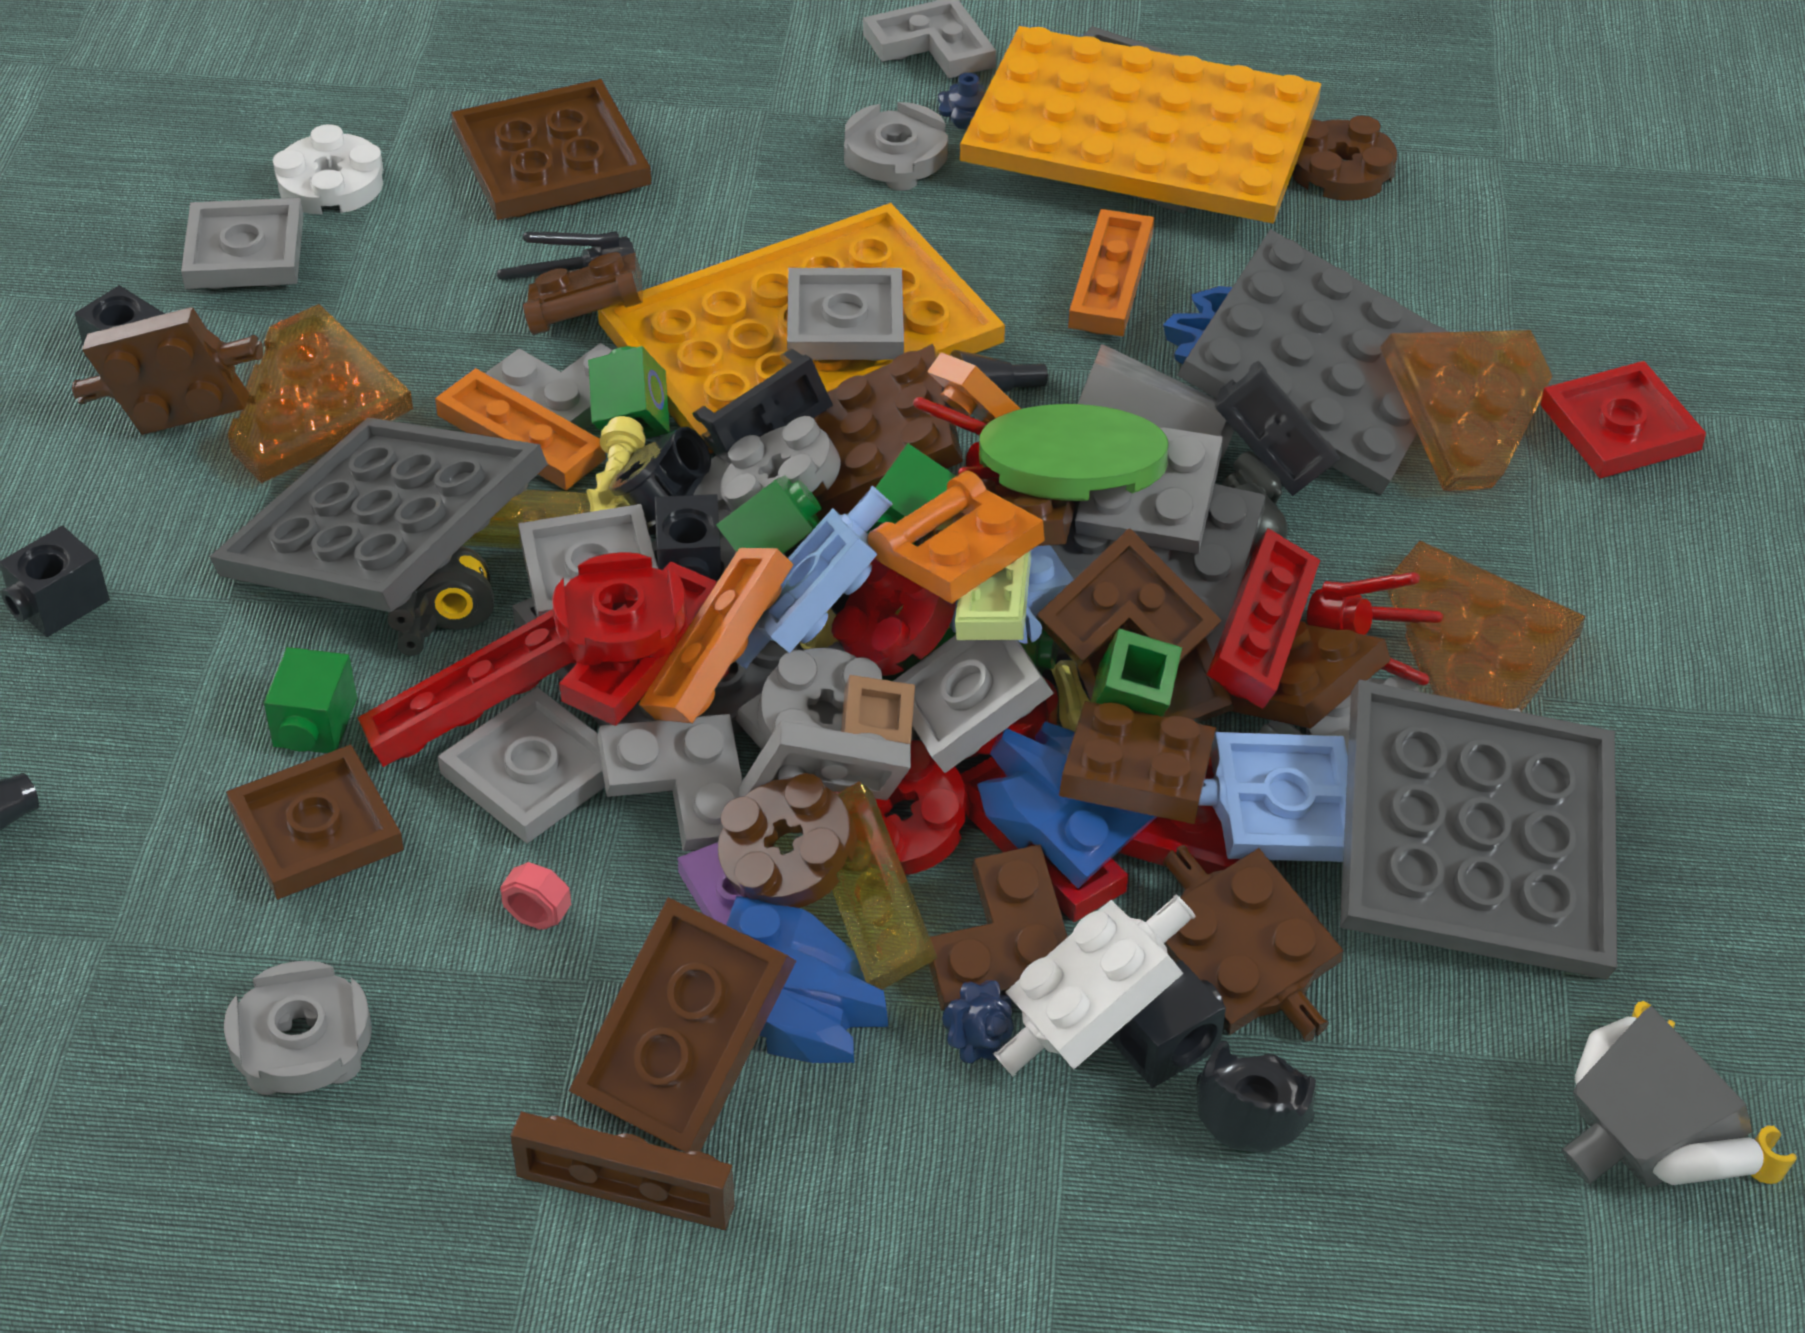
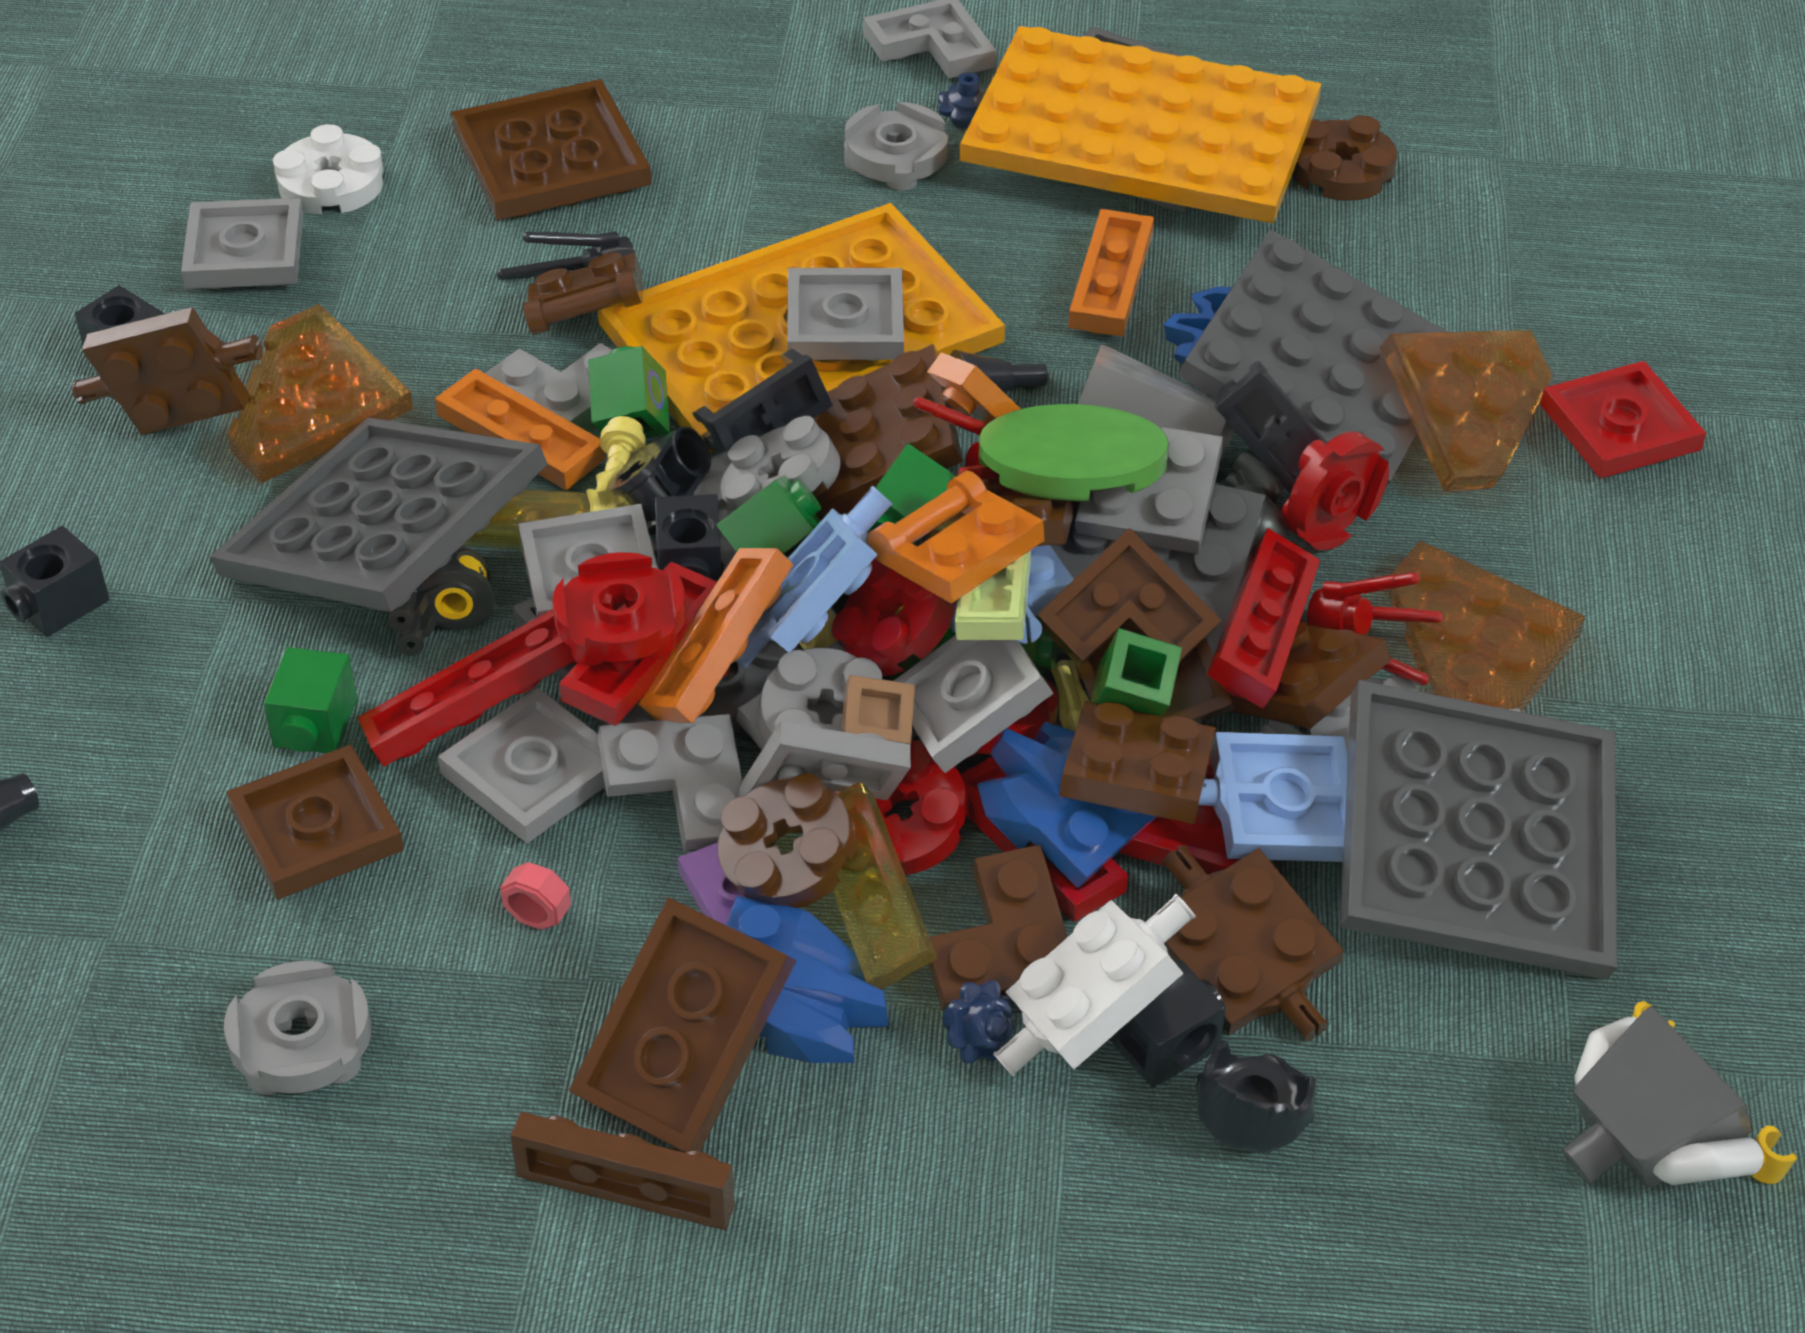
none -> red plate [1281,431,1390,550]

